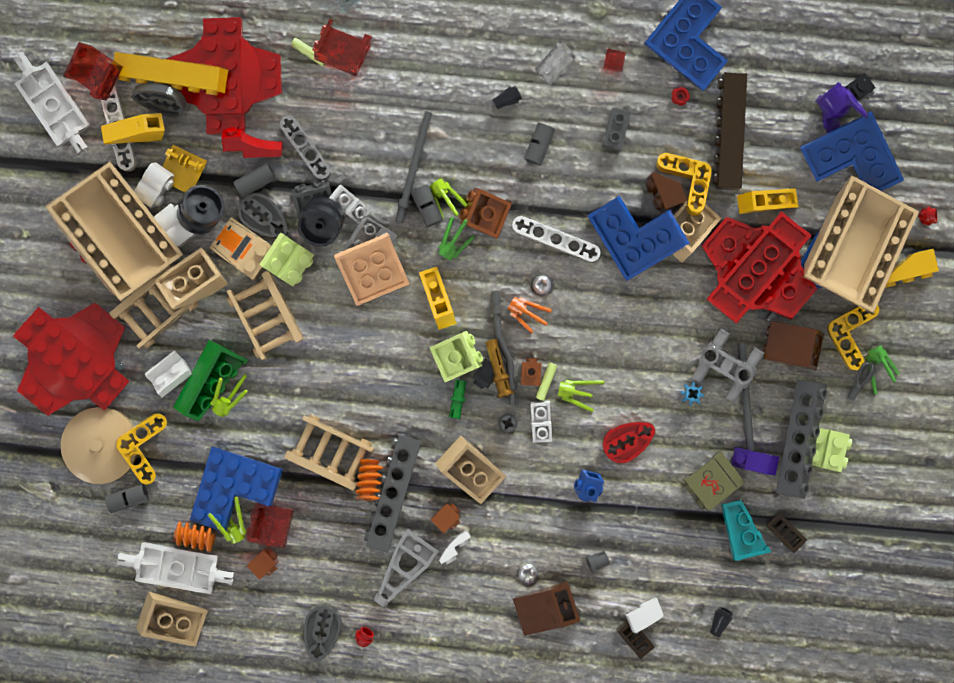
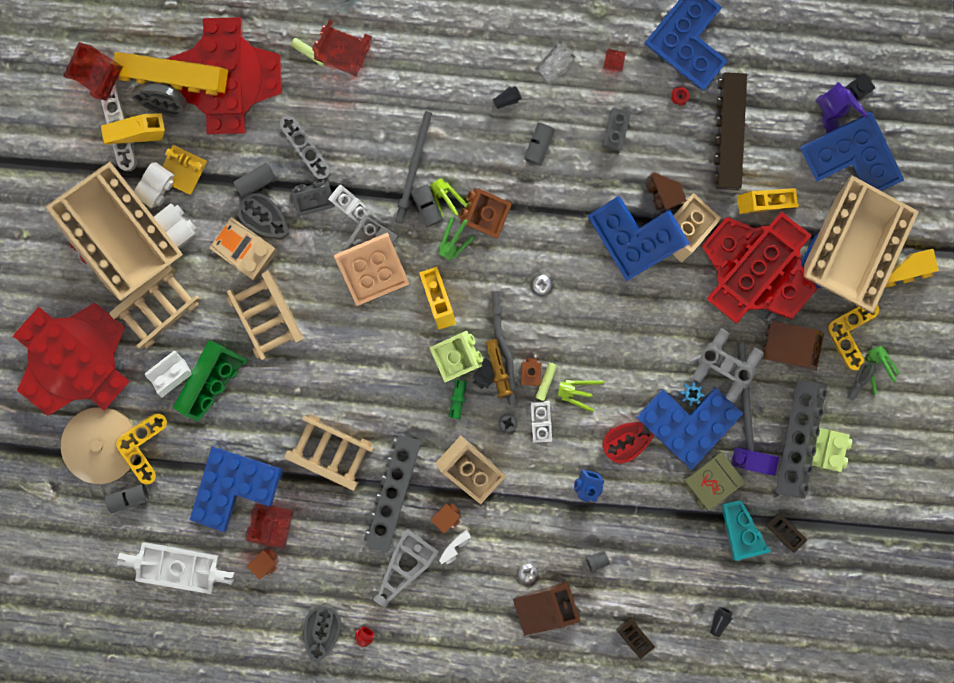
white plate [14,53,91,155] -> none
tan slope [136,592,208,647] -> none
tan slope [154,247,228,310] -> none
orange piece [173,521,216,552] -> none
black wheel [177,185,225,235] -> none
lime plant [208,497,247,544] -> none
lime plant [210,374,247,417] -> none
red slope [221,127,283,158] -> none
yellowish green plate [259,233,314,287] -> none
black wheel [297,197,345,247] -> none
orange piece [355,459,383,501] -> none
orange plant [507,297,552,333] -> none
white beam [512,216,601,262] -> none
white slope [626,598,664,633] -> none
yellow beam [656,153,712,216] -> none
red plate [918,207,937,226] -> none
none -> blue plate [636,387,743,470]

